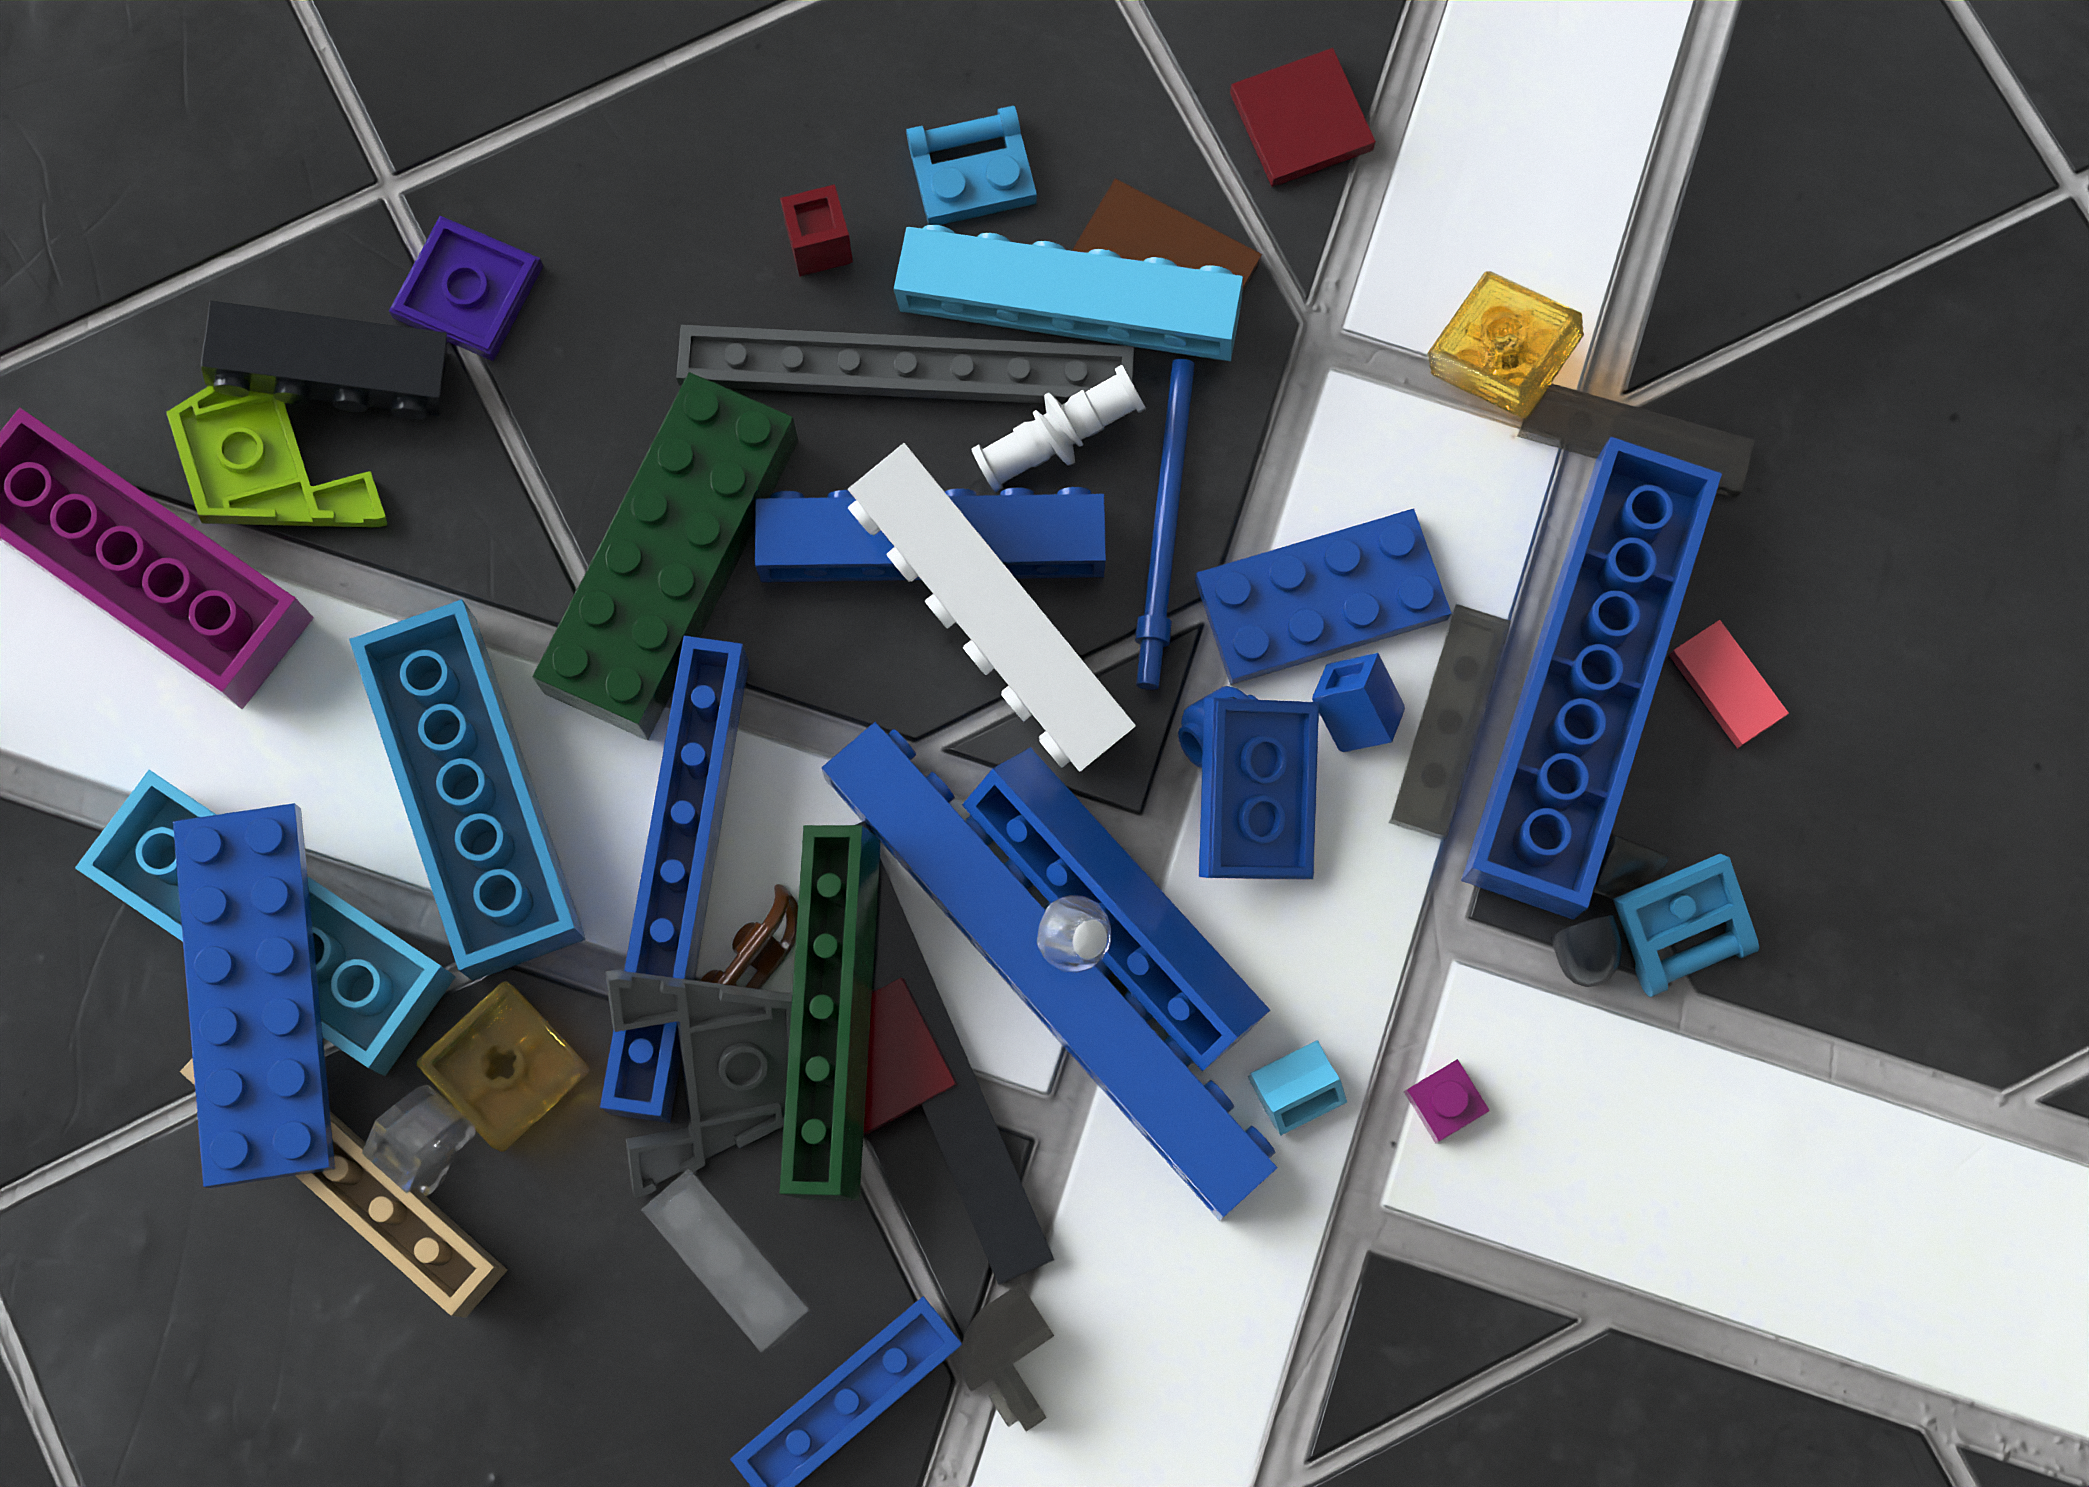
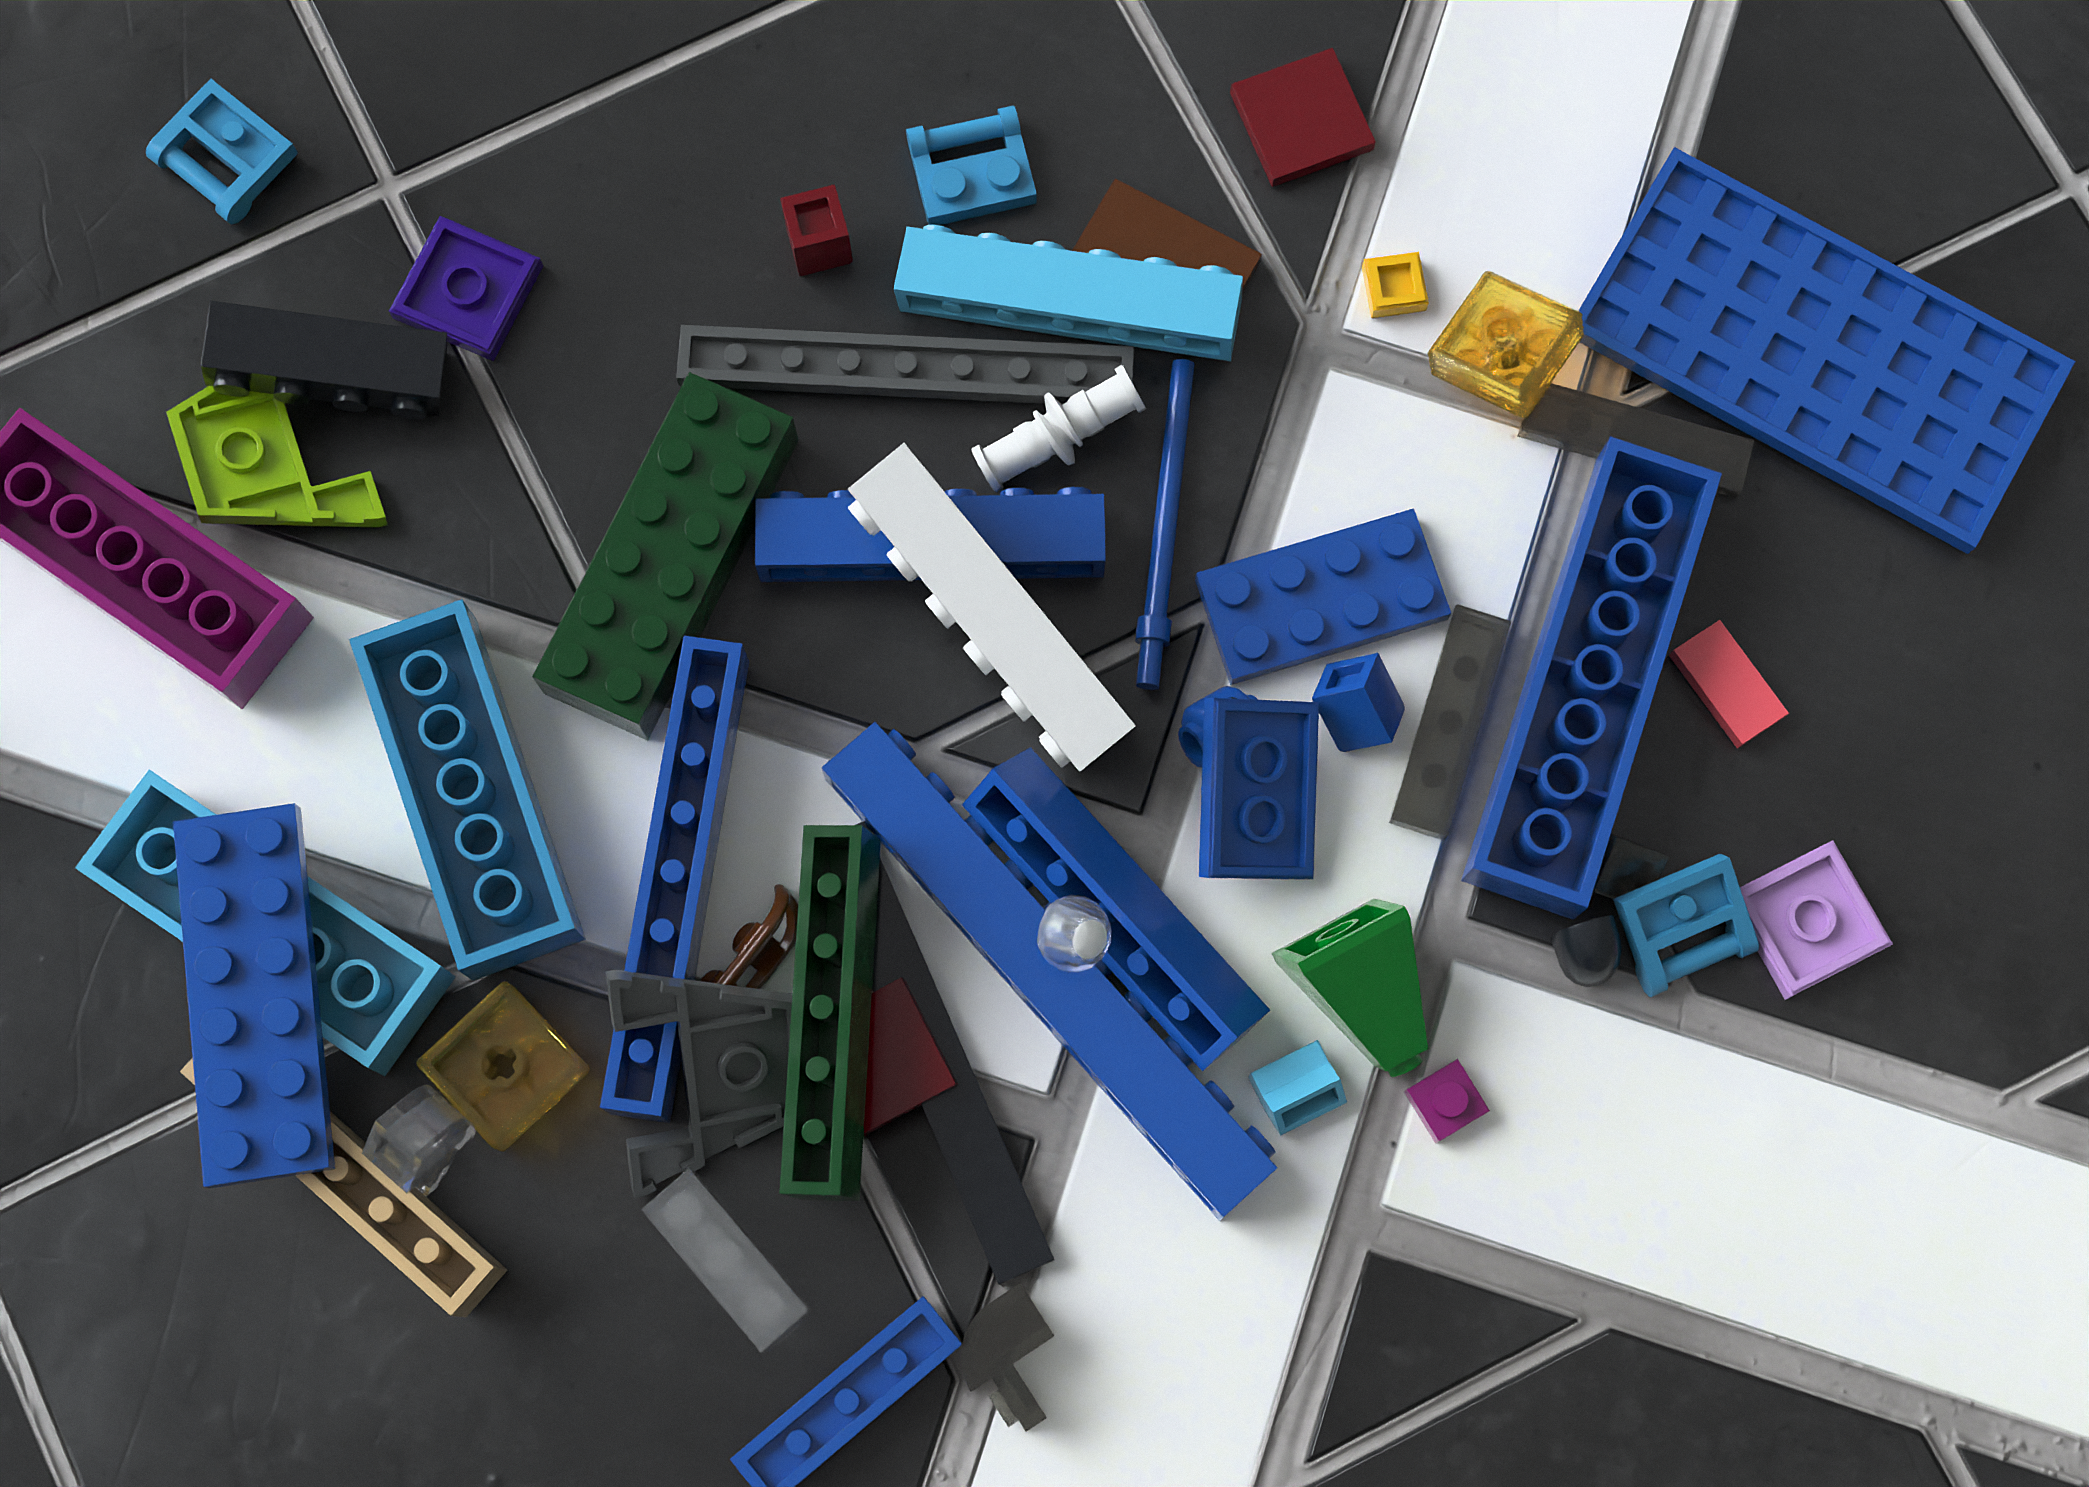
none -> dark azure plate [146,79,298,224]
none -> green slope [1271,899,1428,1077]
none -> yellow tile [1362,252,1429,318]
none -> blue plate [1565,147,2076,554]
none -> lavender tile [1740,840,1893,1000]

